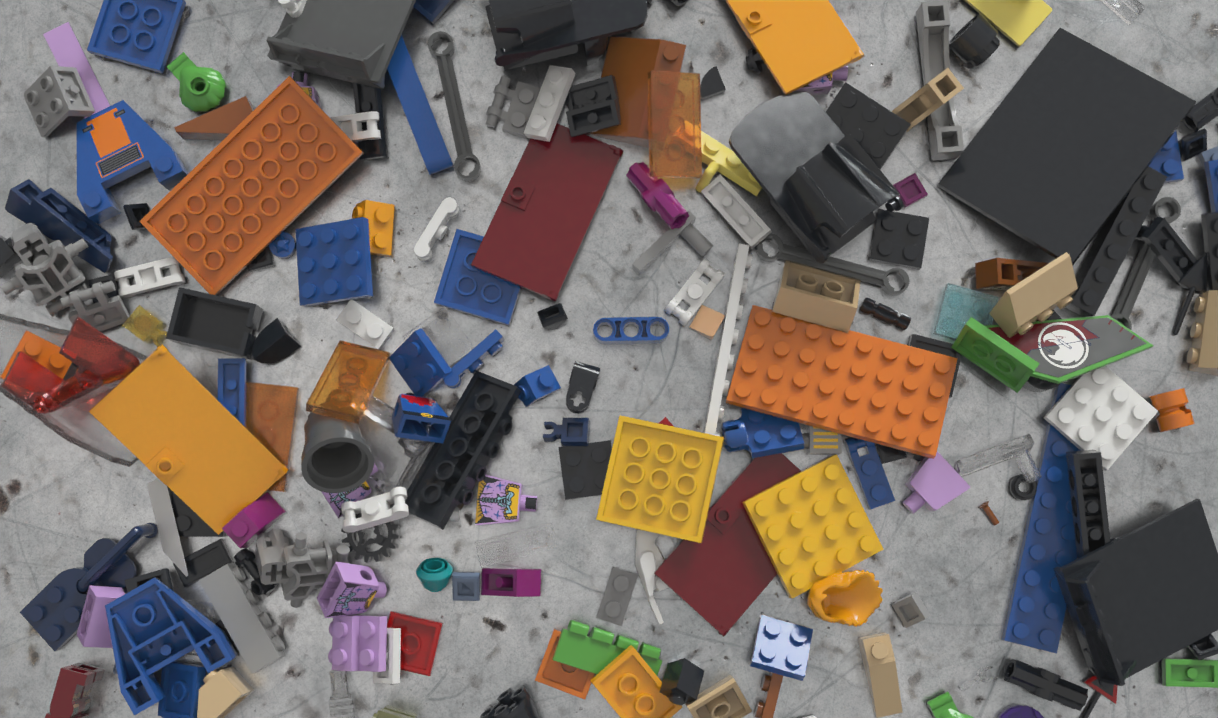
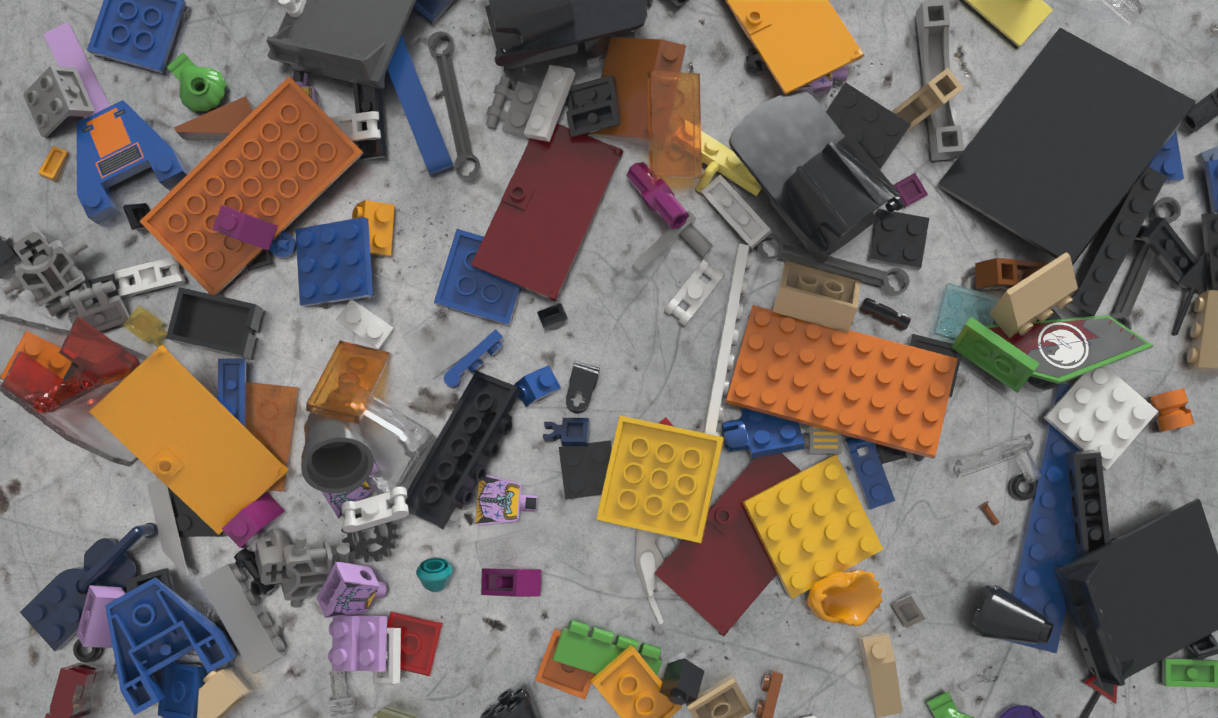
dark blue wedge [5,179,113,273] -> none
black tile [173,539,234,587] -> none
black brick [252,318,301,364] -> none
blue plate [389,328,452,397] -> none
blue torso [392,393,451,443] -> none
white plate [414,197,459,262] -> none
sand blue tile [452,572,480,601] -> none
blue beam [593,317,669,345] -> none
flat silver plate [596,567,638,626] -> none
light nougat slope [689,305,725,340] -> none
black tile [700,66,726,100] -> none
plate [750,615,813,681] -> none
lavender torso [903,451,970,514] -> none
black piece [949,13,1000,66] -> none
black piece [1003,659,1088,711] -> none
black slope [1182,128,1207,161] -> none
none -> light orange piece [38,146,69,183]
none -> black plate [73,639,101,663]
none -> magenta slope [212,205,278,250]
none -> black cone [972,585,1054,644]

